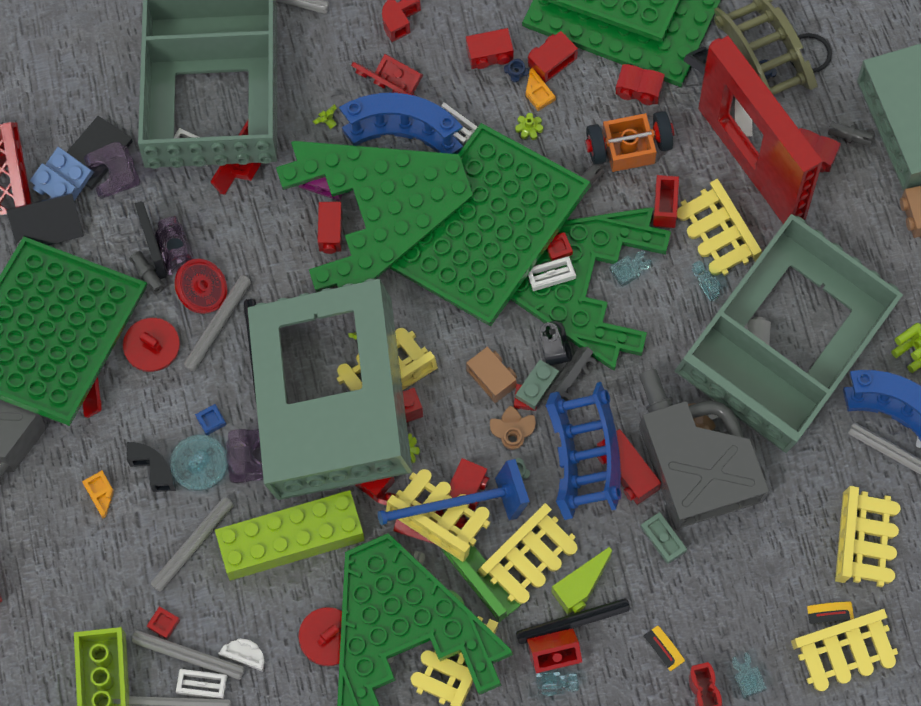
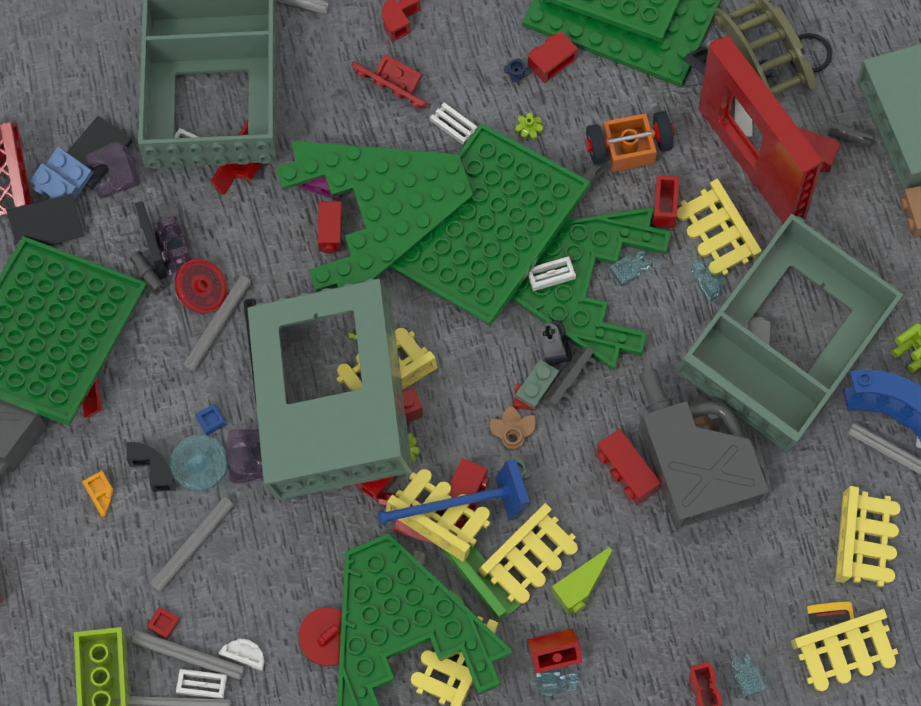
red shield [123,318,180,372] -> none
lime brick [215,490,365,581] -> none
lime plant [312,104,337,129] -> none
blue fence [339,93,463,154] -> none
red brick [466,28,514,69] -> none
medium nougat brick [466,346,517,404] -> none
black axle [516,598,630,644] -> none
light orange tile [525,68,556,111] -> none
blue fence [545,382,621,520] -> none
red tile [546,232,573,261] -> none
red brick [616,64,665,105] -> none
sand green plate [640,512,687,565] -> none
sticker [644,626,685,671] -> none

